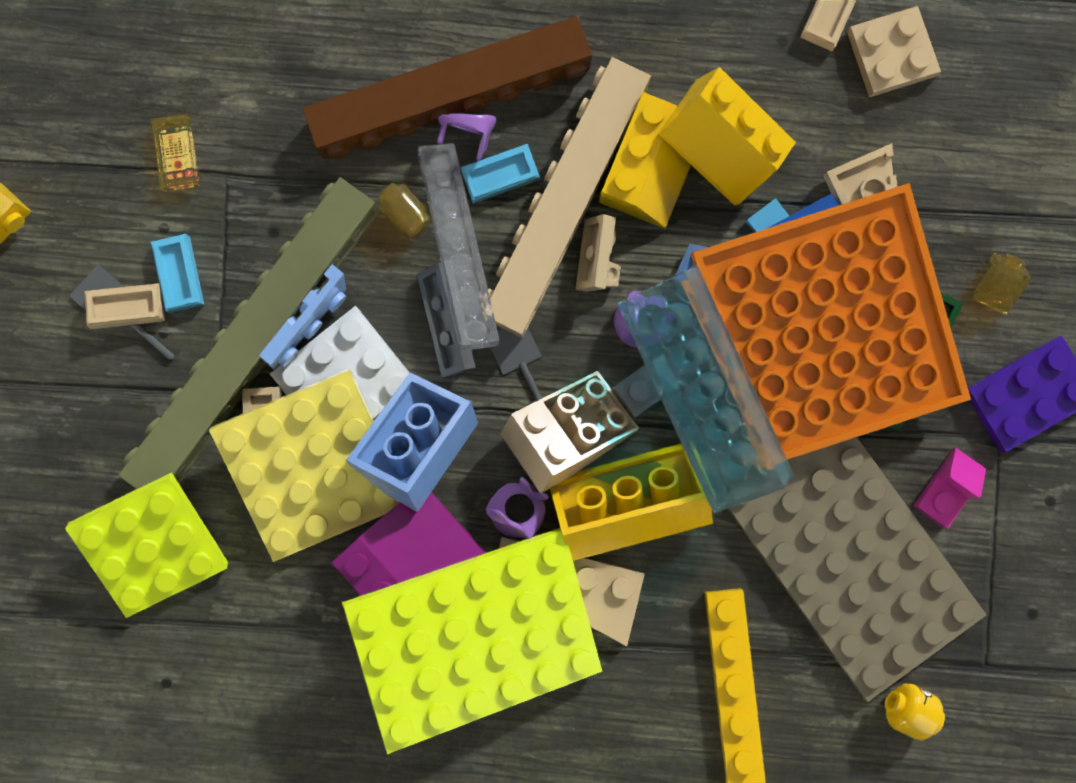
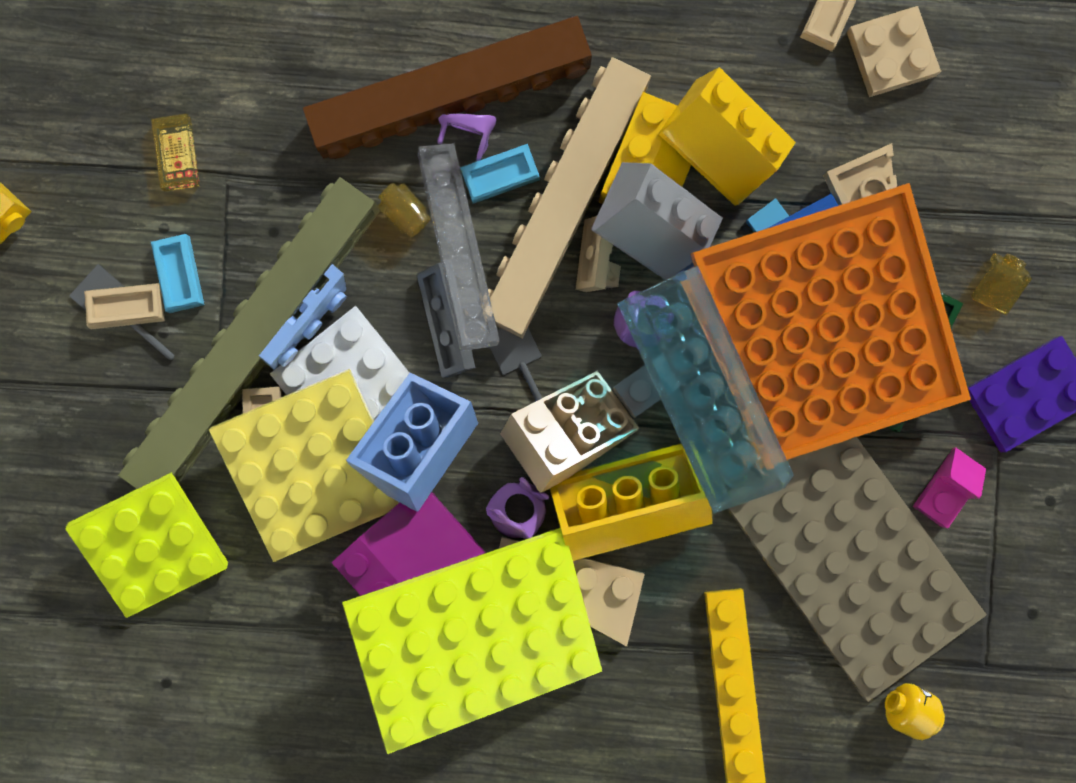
none -> light grey slope [591,162,723,280]

